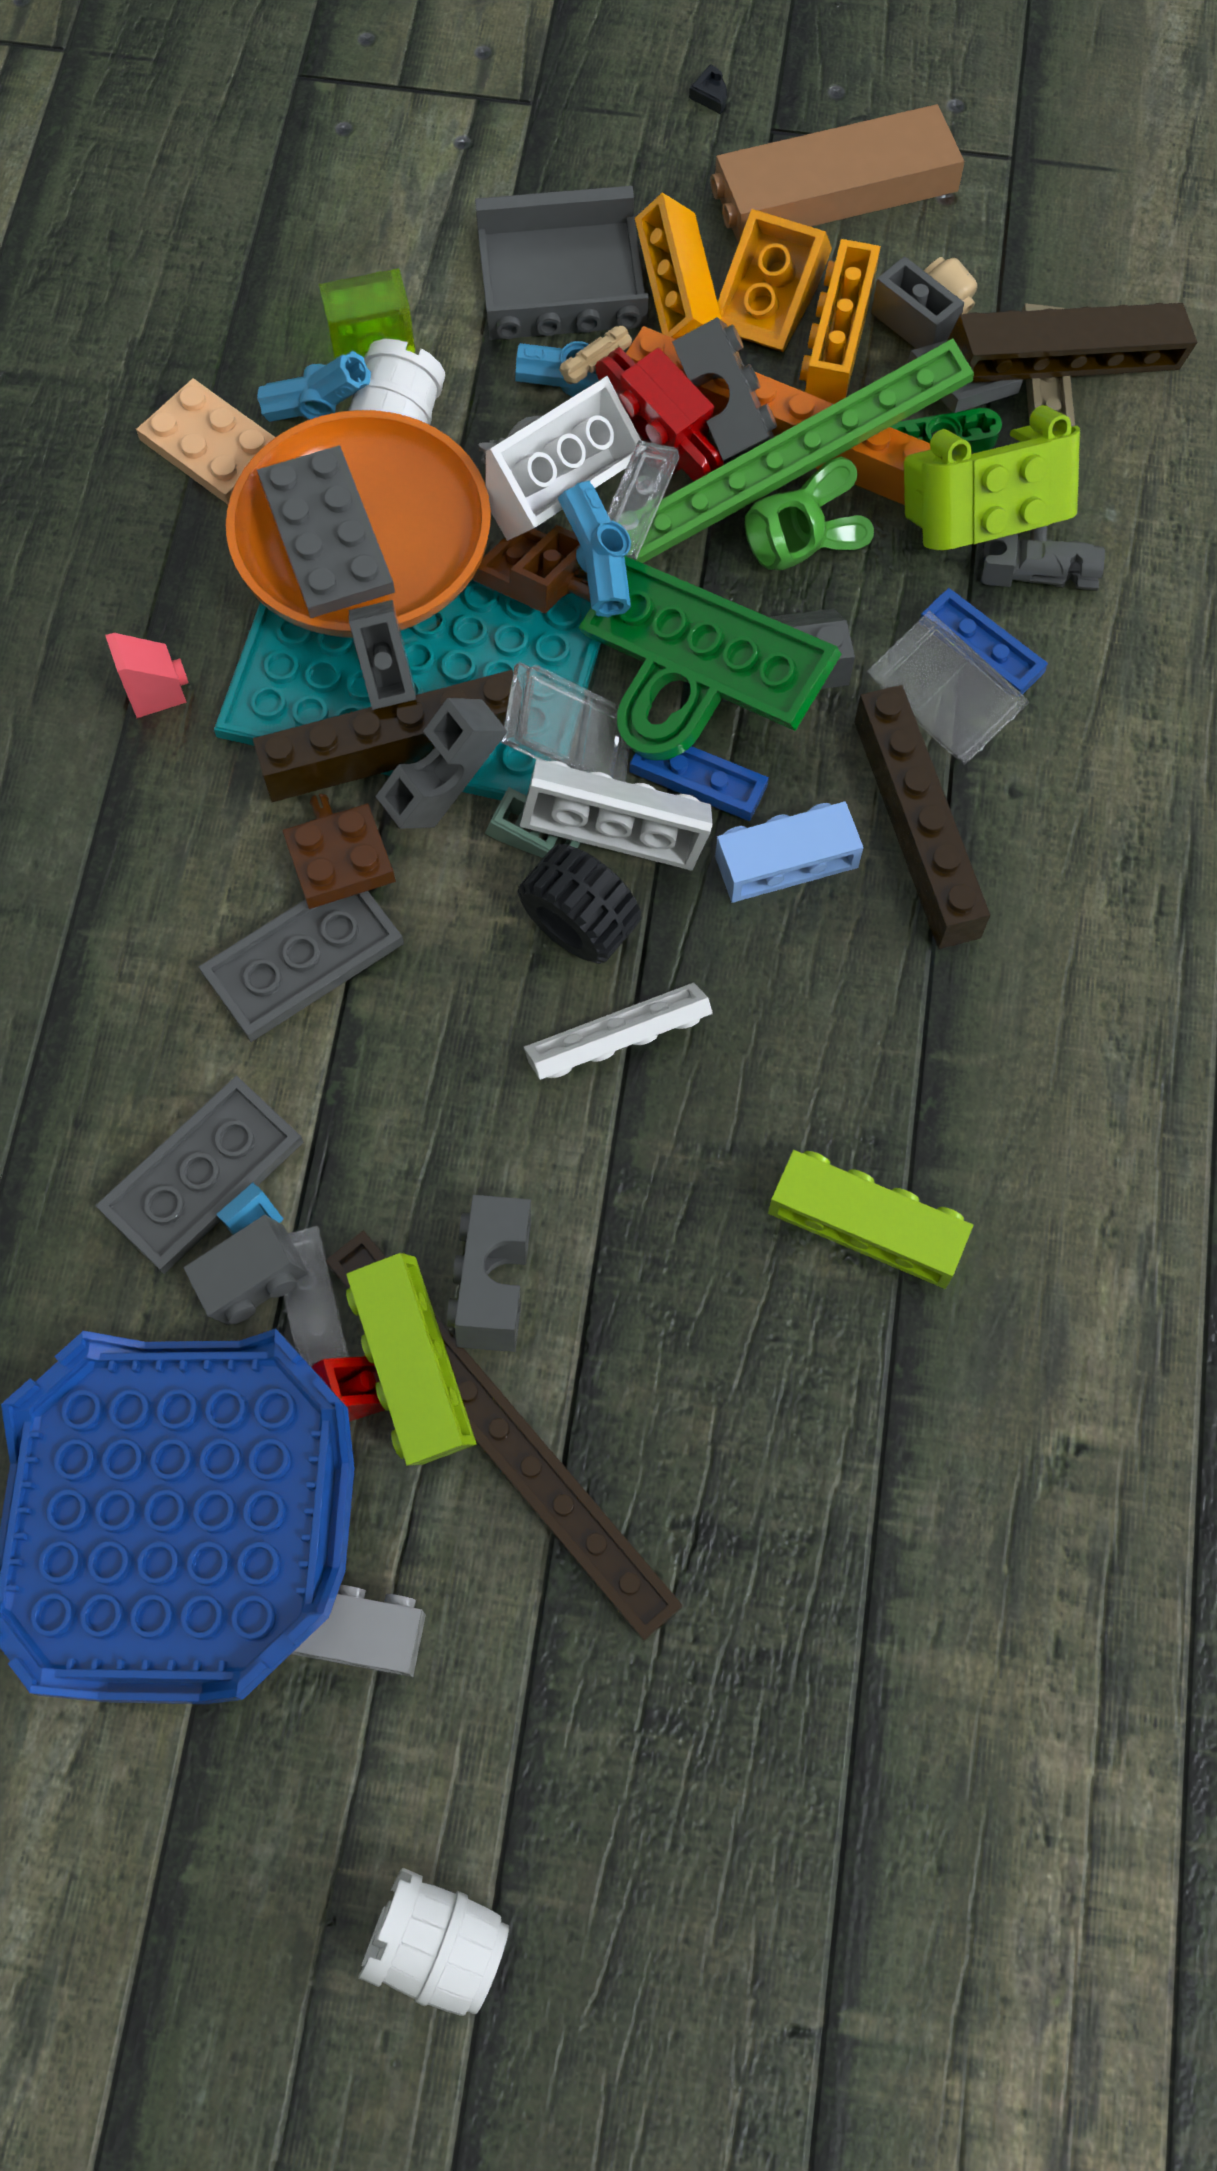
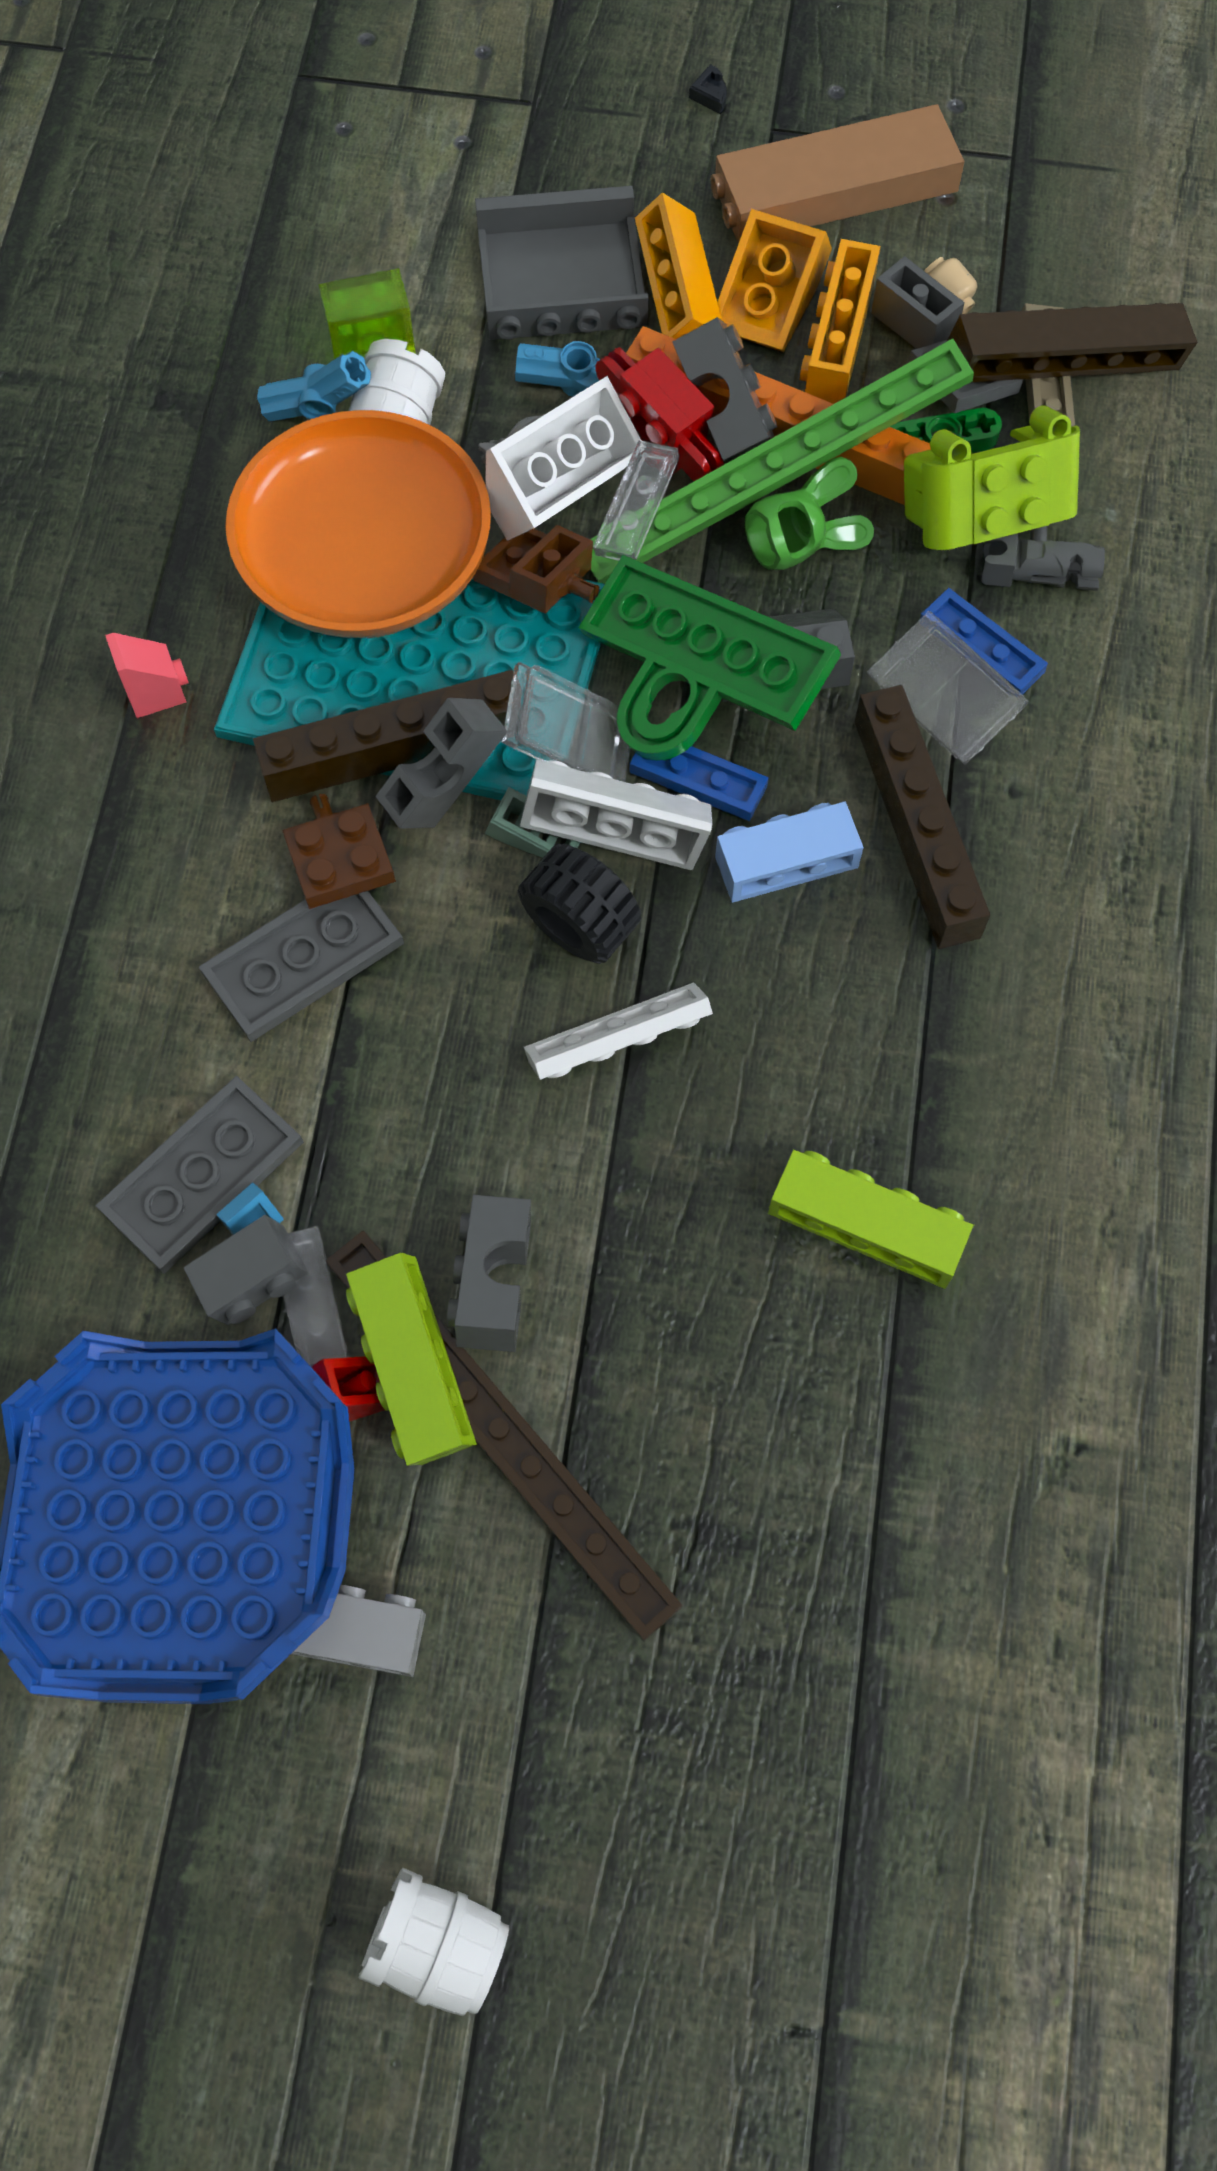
light nougat plate [136,378,275,504] -> none
dark grey plate [257,445,395,618] -> none
dark grey brick [349,600,416,710] -> none
dark azure piece [558,480,631,617] -> none
tan axle [560,326,632,384] -> none

